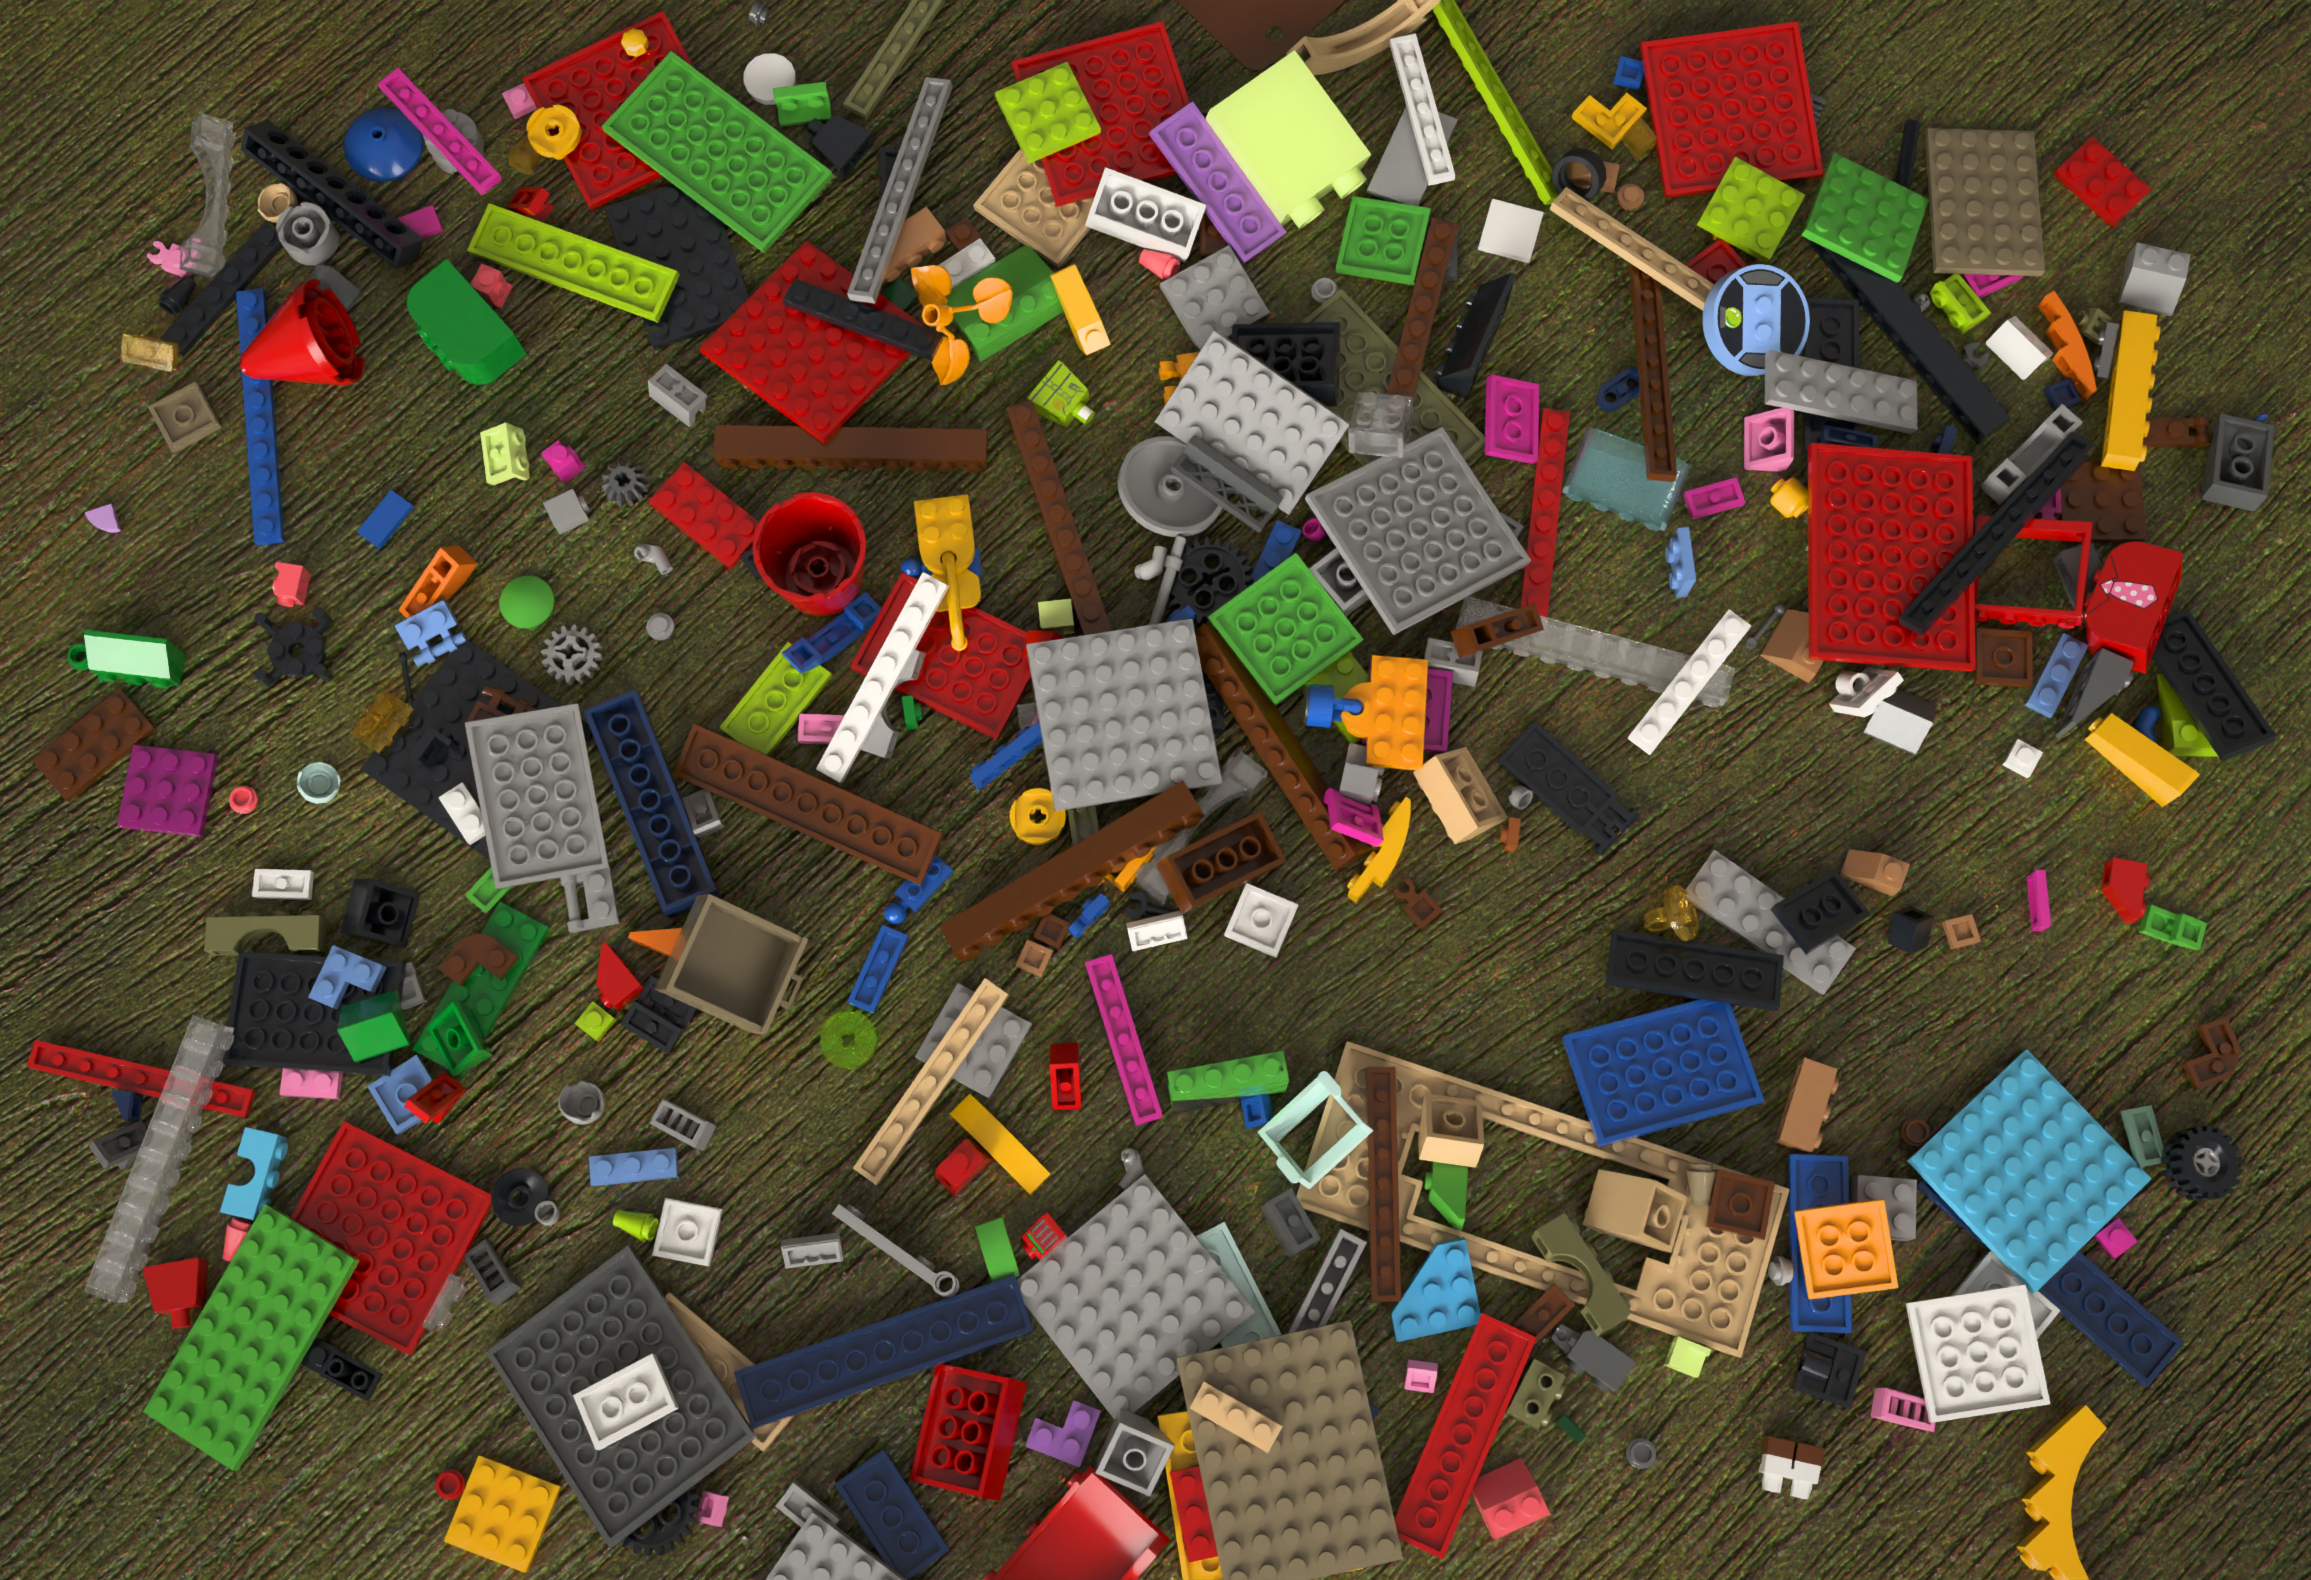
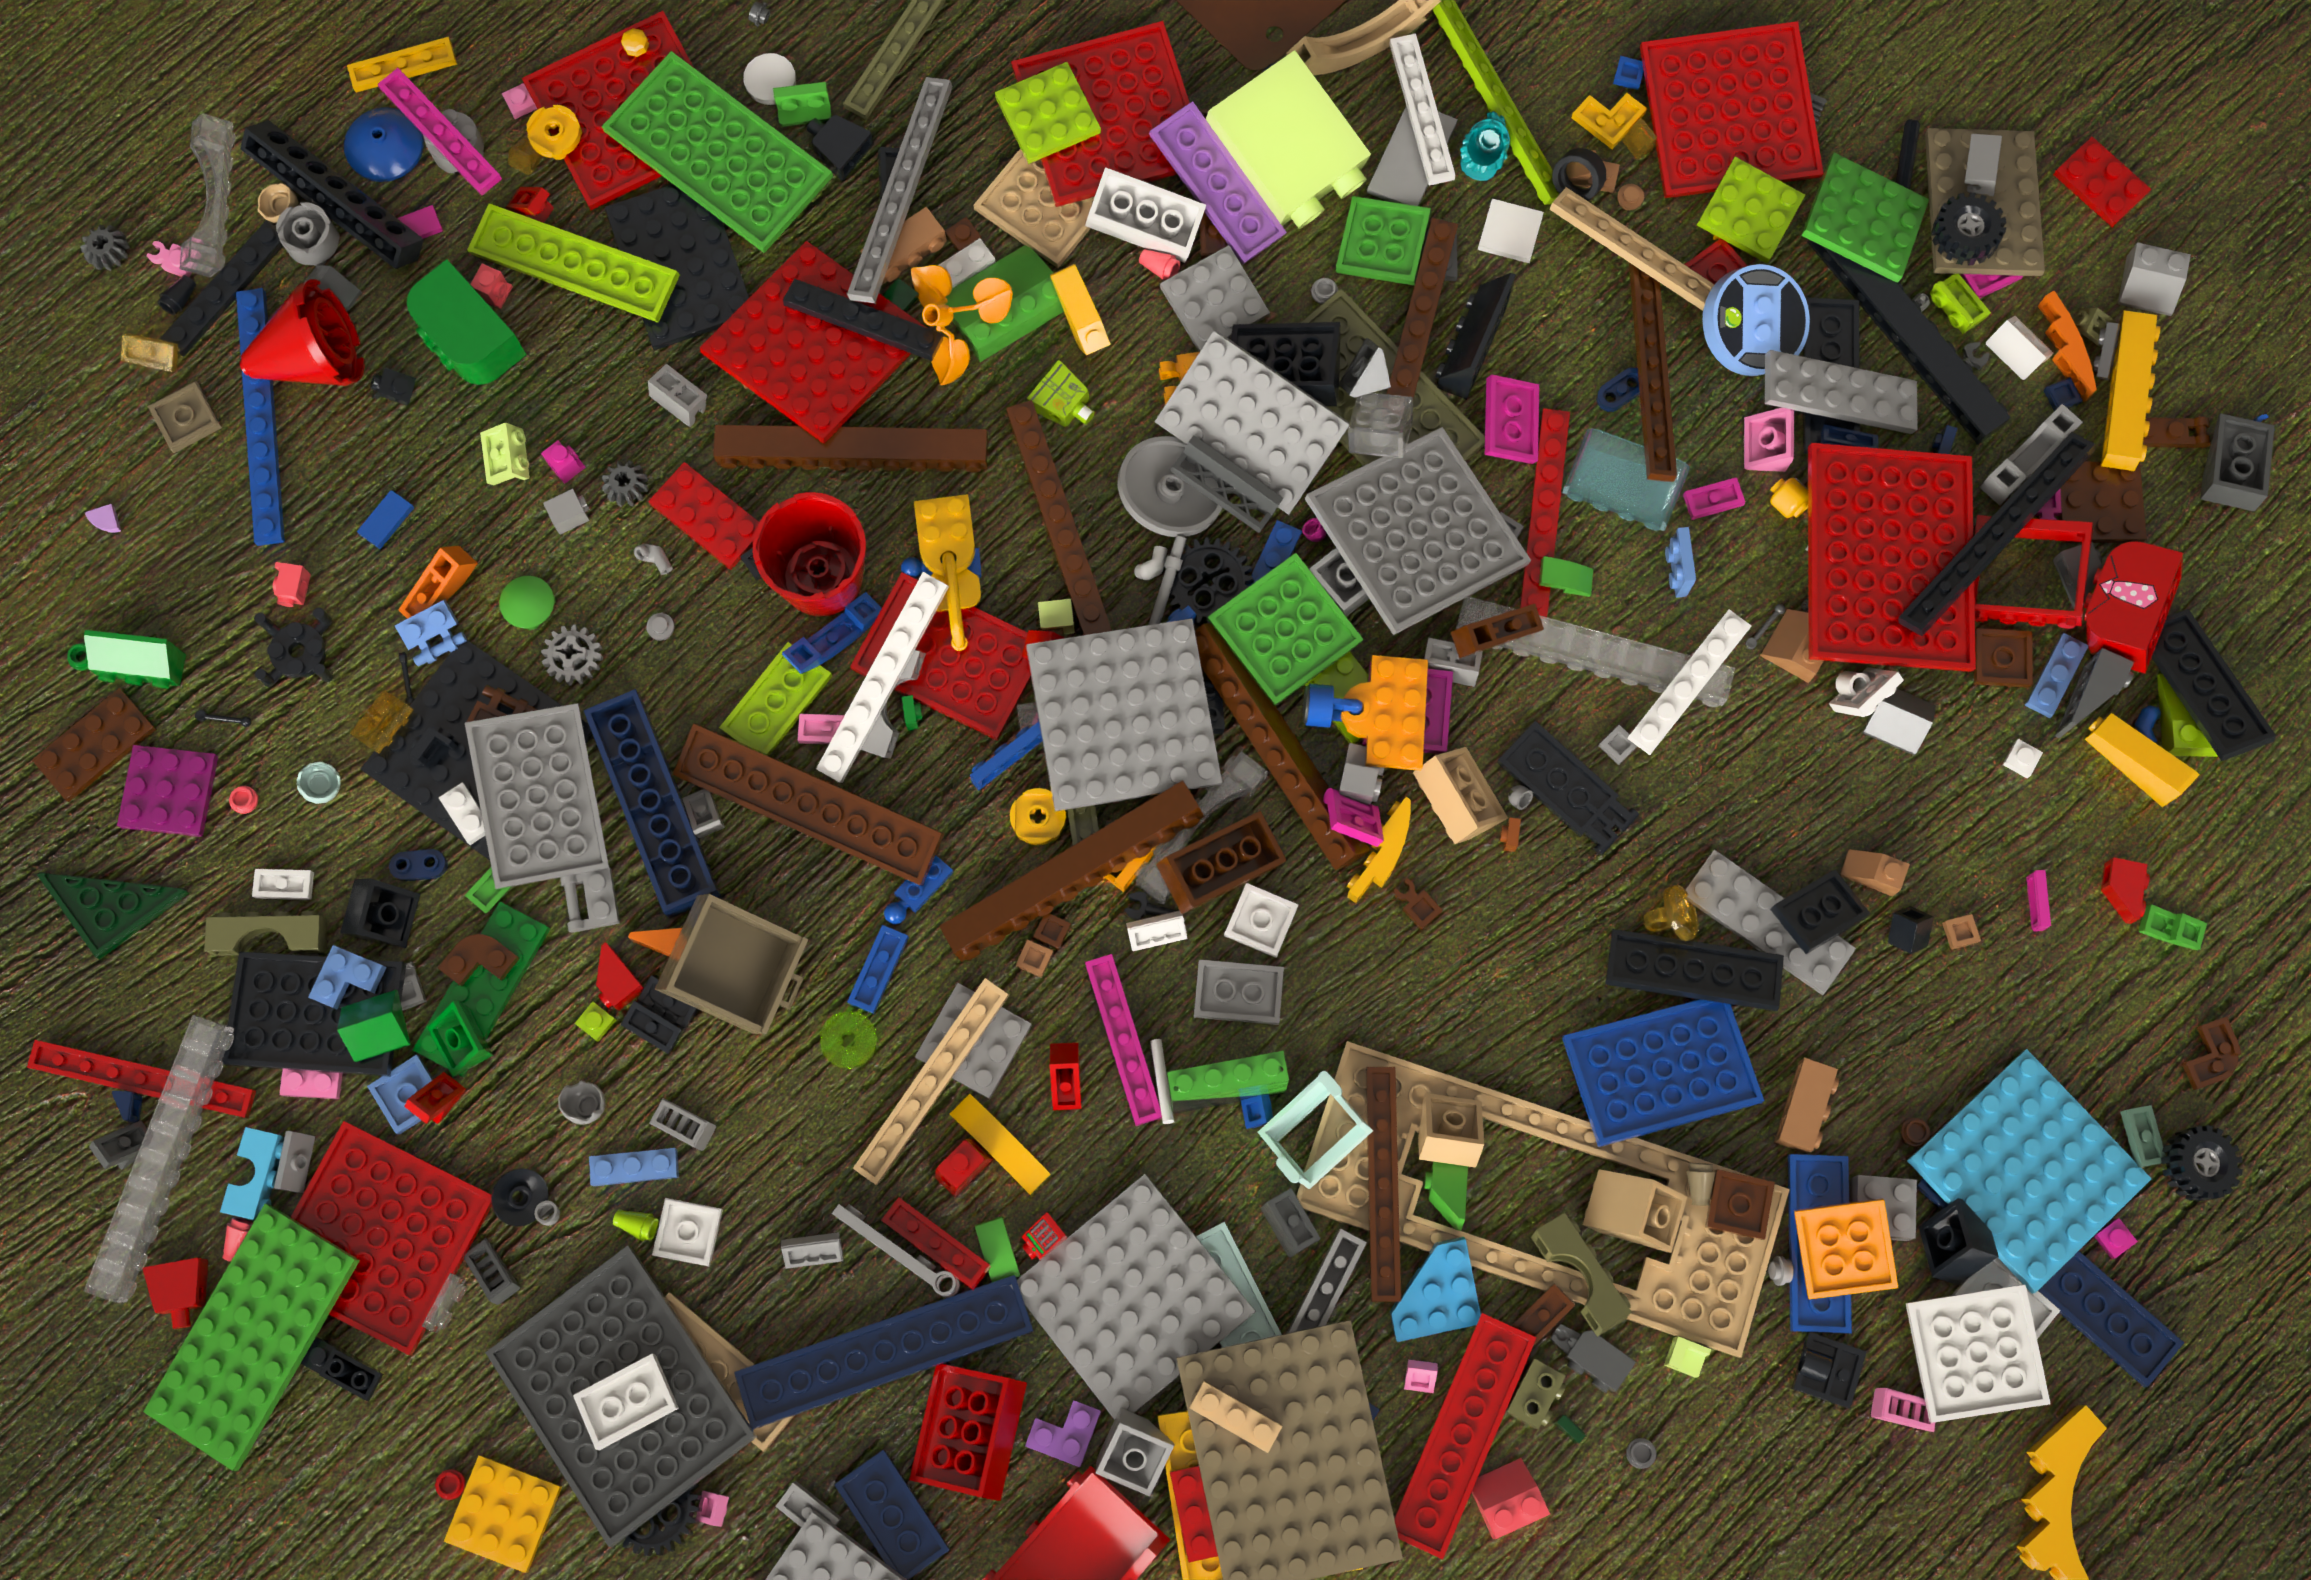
blue plate [1068,893,1110,939] -> none
light grey arm [1118,1148,1144,1190] -> none
white hips [1759,1436,1825,1499] -> none
none -> dark green tile [37,872,189,959]
none -> dark grey gear [80,224,130,271]
none -> black hinge [195,710,252,727]
none -> light grey plate [274,1131,315,1193]
none -> yellow plate [347,37,457,93]
none -> black bracket [370,367,416,406]
none -> dark blue plate [389,849,448,882]
none -> red plate [881,1197,991,1290]
none -> white bar [1150,1039,1174,1124]
none -> light grey plate [1194,960,1284,1025]
none -> slope [1339,338,1391,398]
none -> teal hair [1460,111,1510,181]
none -> bright green slope [1539,556,1593,597]
none -> light grey plate [1599,725,1638,765]
none -> black slope [1919,1198,1999,1285]
none -> black wheel [1931,192,2006,266]
none -> light grey hinge [1965,134,2002,196]

